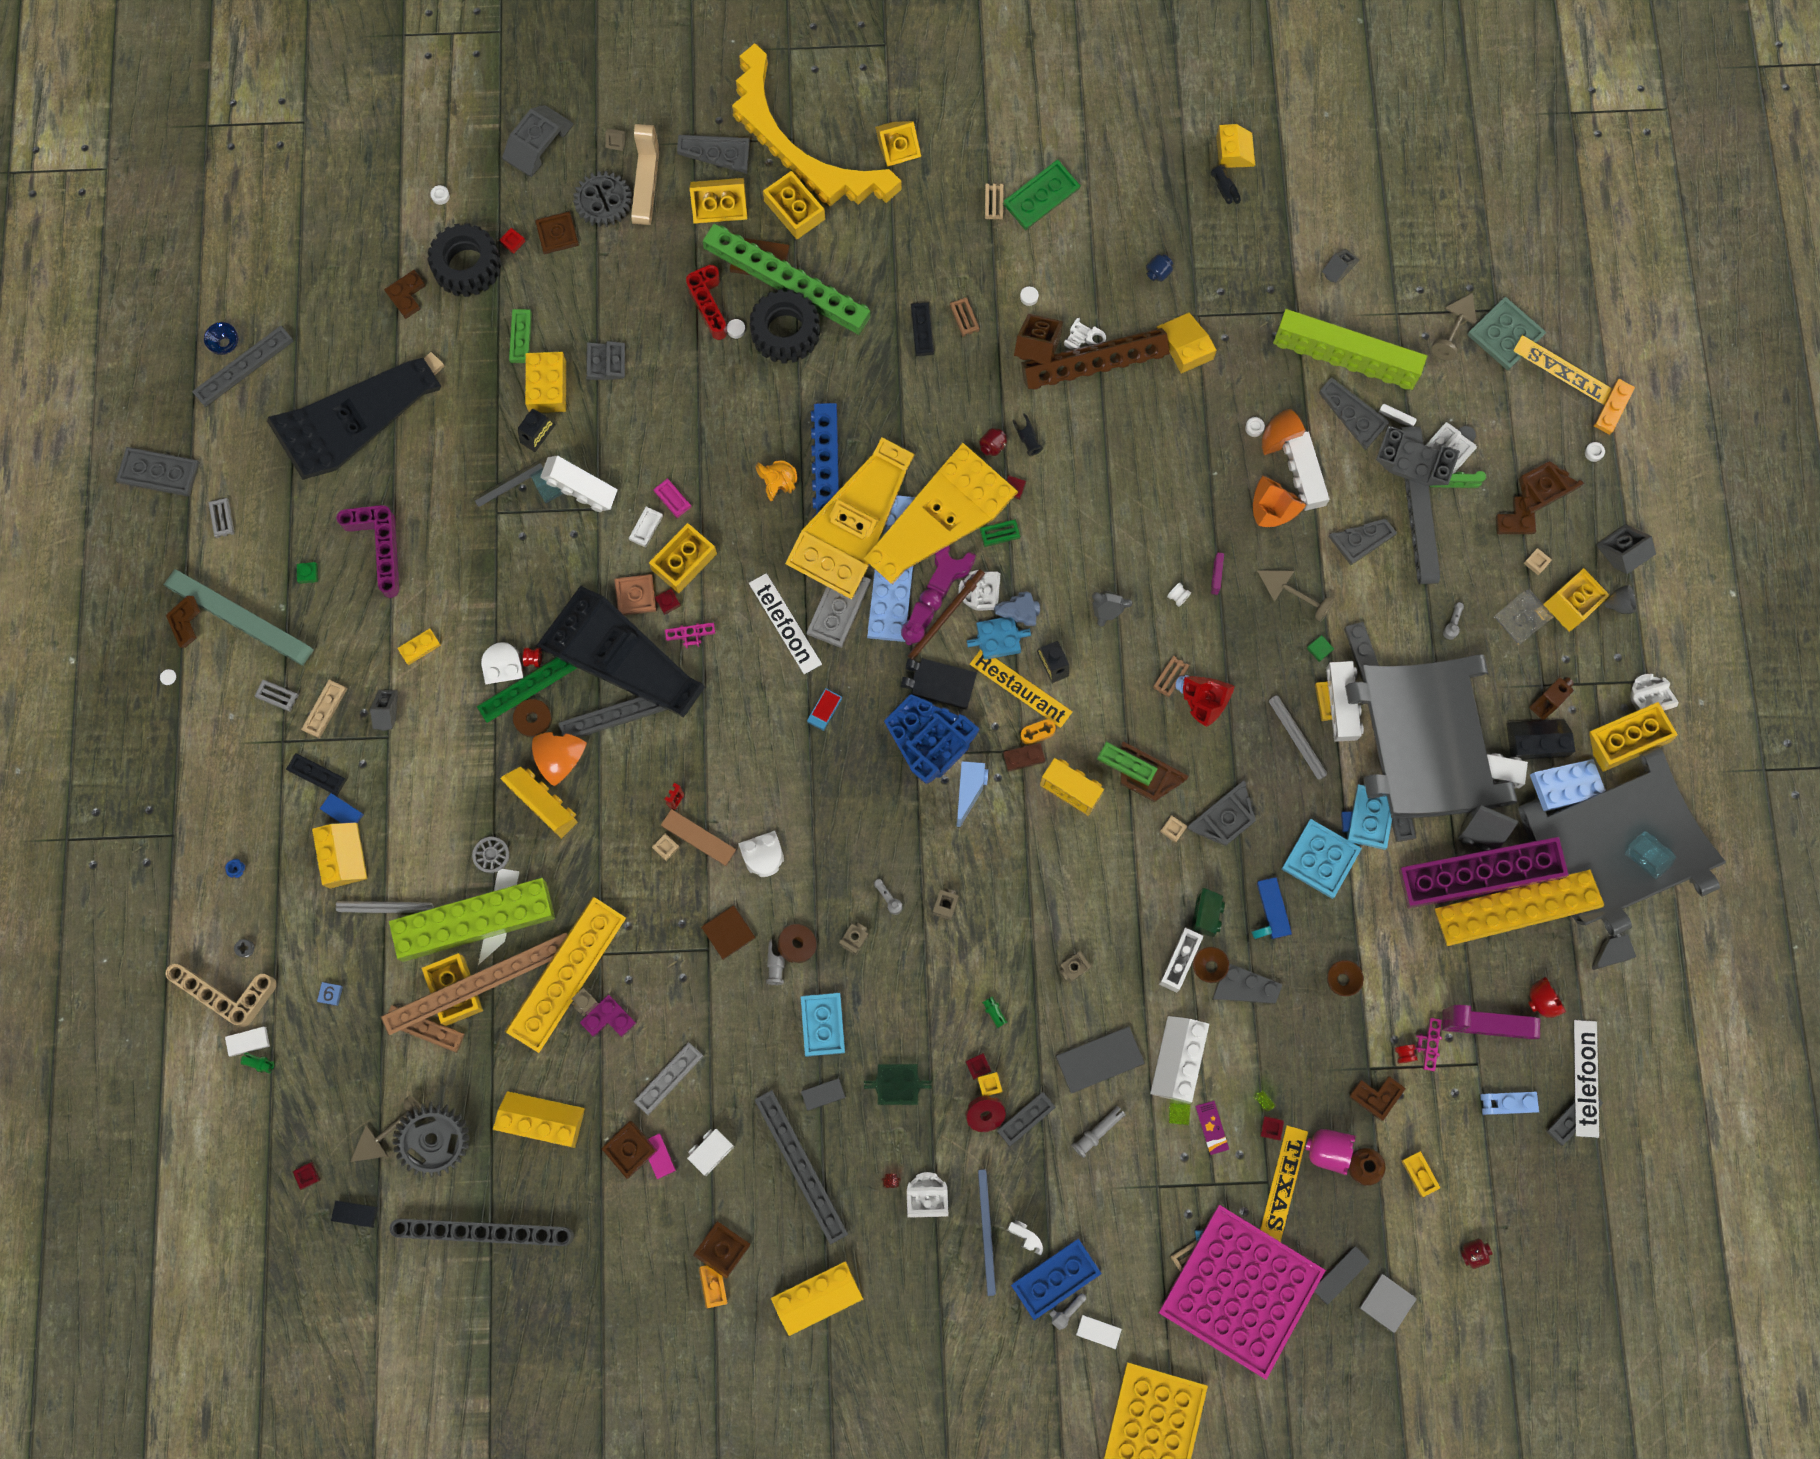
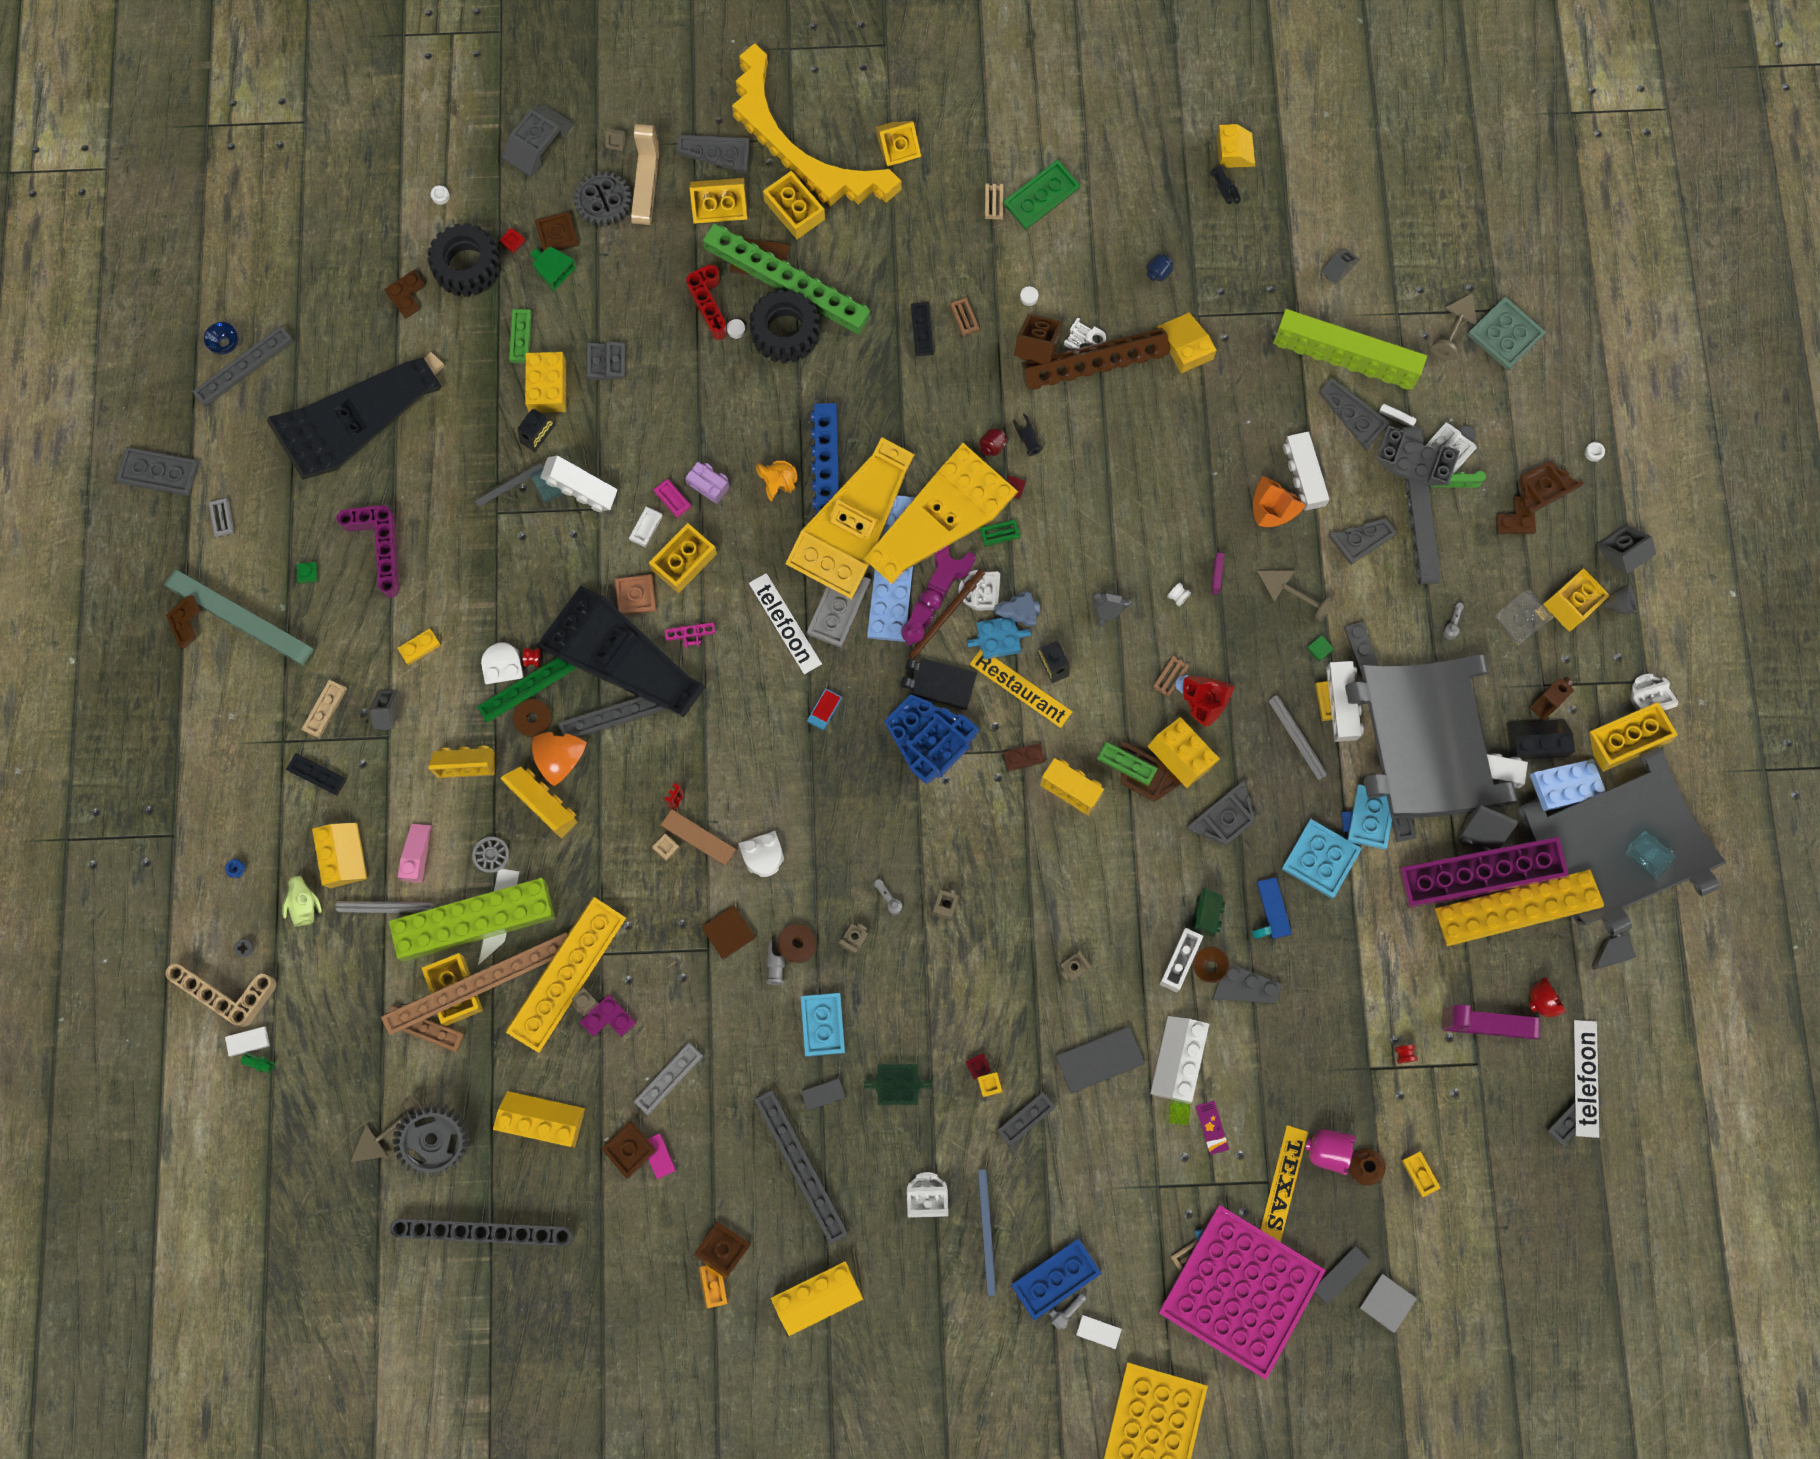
white sticker [160,669,176,685] -> none
light grey tile [255,680,299,712] -> none
dark red tile [292,1162,321,1190] -> none
medium blue tile [317,982,343,1006] -> none
blue tile [320,793,364,823] -> none
black slope [331,1200,378,1228] -> none
dark red plate [655,589,681,615] -> none
white brick [687,1129,735,1176] -> none
clear red plate [881,1174,901,1188] -> none
light blue slope [957,762,988,827] -> none
dark red tile [965,1095,1006,1132] -> none
green pin [982,996,1008,1028] -> none
white slope [1006,1220,1043,1255] -> none
light orange beam [1020,719,1056,745] -> none
light grey pin [1071,1106,1126,1158] -> none
tan tile [1160,815,1187,843] -> none
white tile [1245,417,1265,437] -> none
clear neon green tile [1255,1090,1276,1112] -> none
dark red plate [1260,1116,1284,1141] -> none
orange brick [1262,409,1305,455] -> none
reddish brown piece [1327,960,1364,997] -> none
reddish brown plate [1349,1076,1406,1121] -> none
dark pink piece [1415,1018,1442,1072] -> none
dark red head [1460,1238,1493,1269] -> none
light blue plate [1480,1092,1539,1115] -> none
yellow sticker [1513,335,1612,405] -> none
tan plate [1524,548,1552,575] -> none
light orange plate [1594,379,1635,435] -> none
none -> yellowish green animal [282,876,321,927]
none -> bright pink slope [398,824,431,883]
none -> yellow slope [429,746,495,778]
none -> green torso [530,247,576,292]
none -> lavender brick [685,462,730,504]
none -> yellow brick [1148,717,1220,788]

